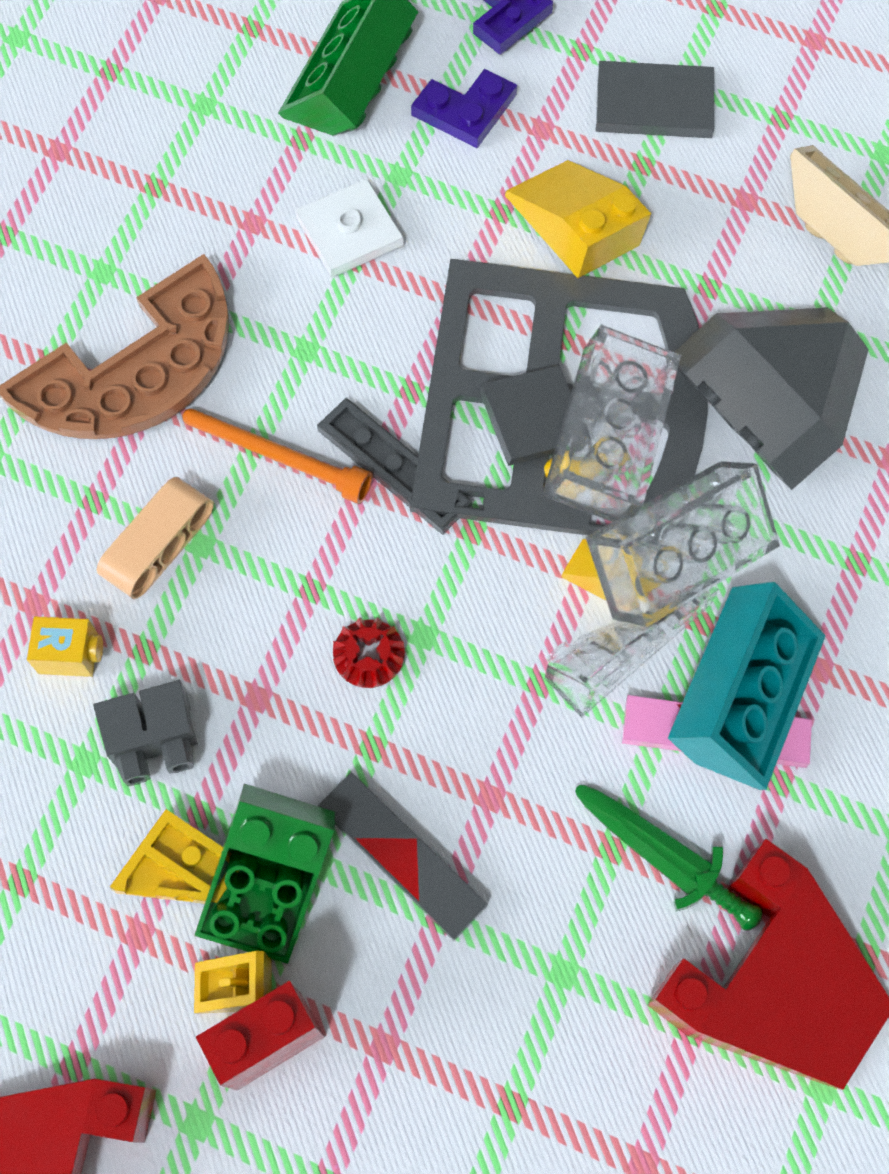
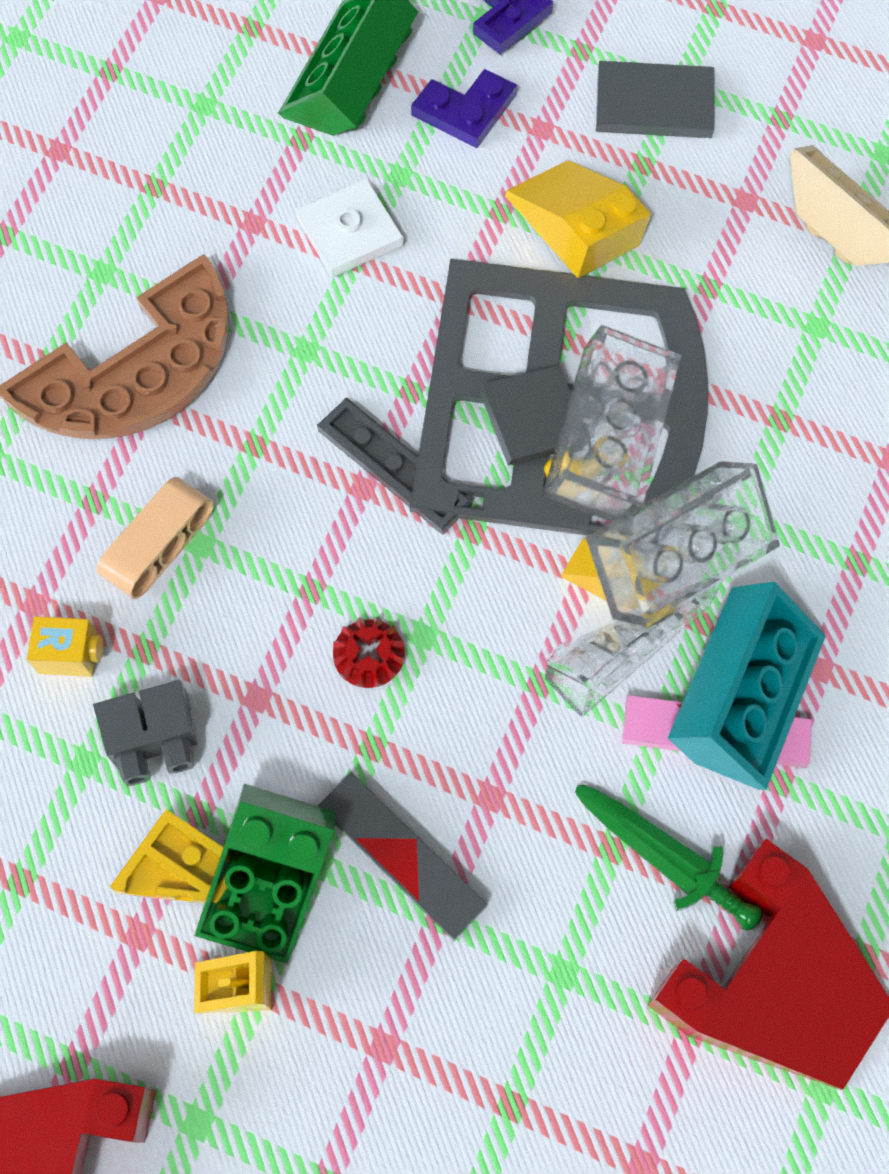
orange piece [182,408,373,504] -> none
red brick [196,980,325,1091] -> none
dark grey panel [668,307,869,490] -> none

